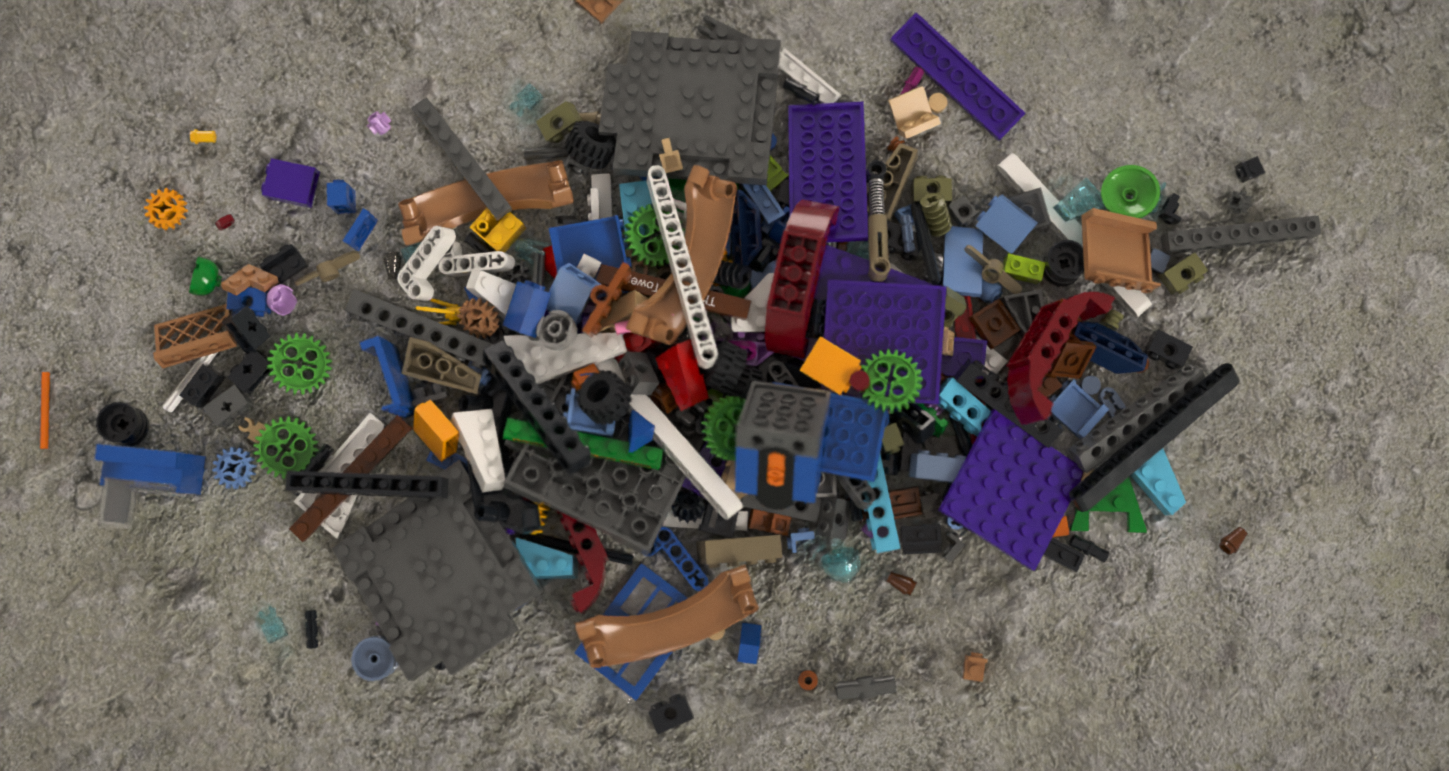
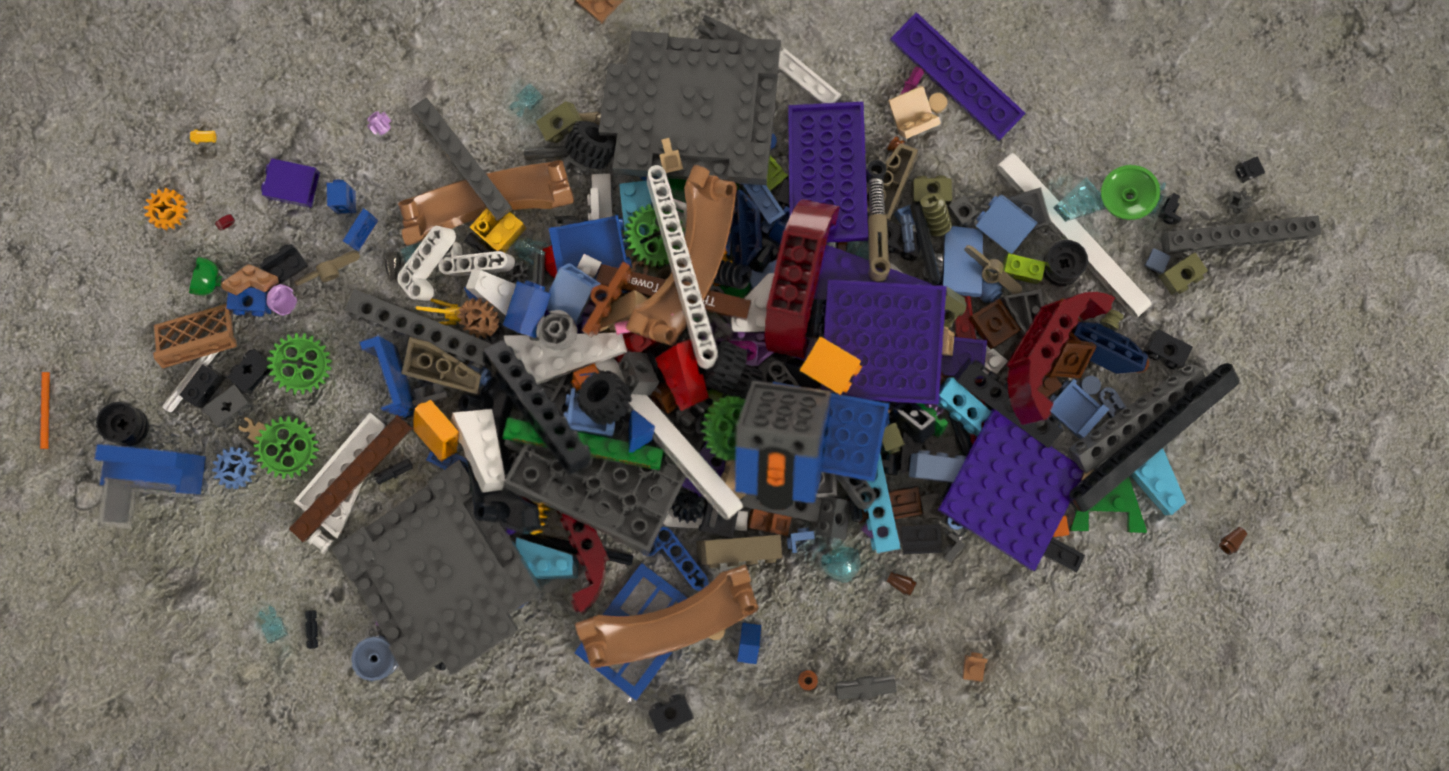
black brick [222,306,271,353] -> none
black brick [285,471,449,499] -> none
black pin [293,443,334,496] -> none
black pin [783,78,820,105] -> none
dark red tile [850,370,870,391] -> none
bright green gear [859,349,923,413] -> none
black pin [1069,534,1109,563] -> none
medium nougat panel [1081,208,1161,293] -> none
none -> white bush [308,529,334,554]
none -> black axle [374,459,413,485]

